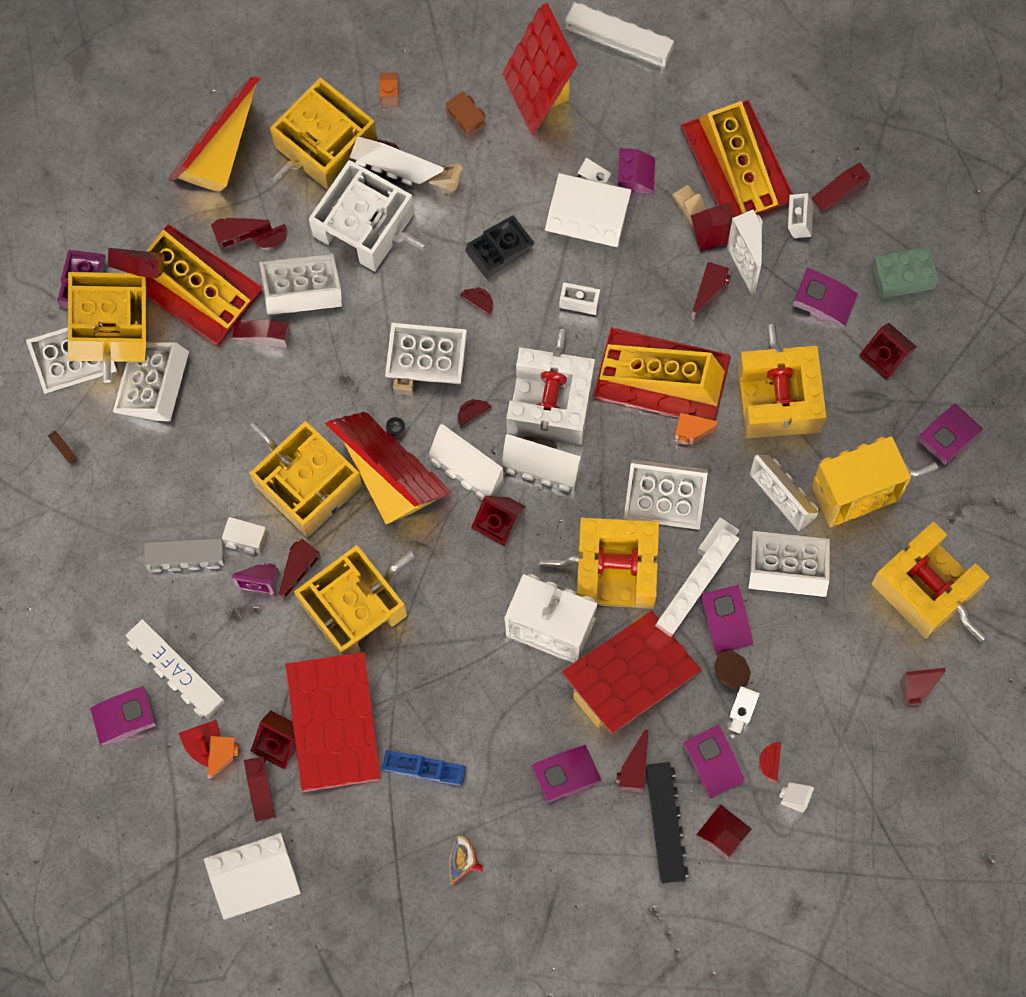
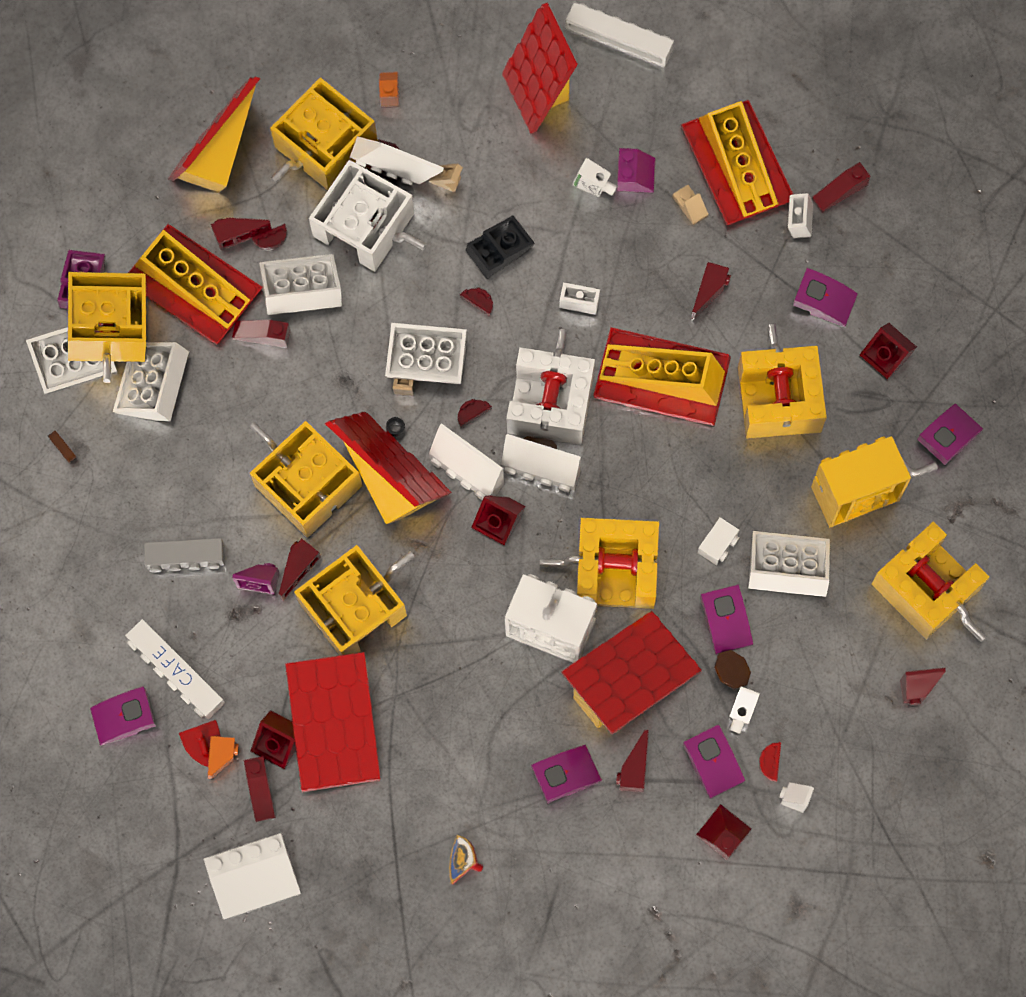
dark red slope [108,248,164,278] -> none
white brick [222,517,268,554] -> none
blue slope [382,750,466,786] -> none
dark orange brick [445,91,486,137] -> none
white slope [545,173,632,247] -> none
white slope [624,459,708,530] -> none
black brick [646,762,689,887] -> none
white brick [655,528,739,637] -> none
orange slope [674,413,718,445] -> none
dark red slope [691,204,732,252] -> none
white slope [727,210,763,295] -> none
white slope [750,455,818,532] -> none
sand green brick [872,246,939,299] -> none

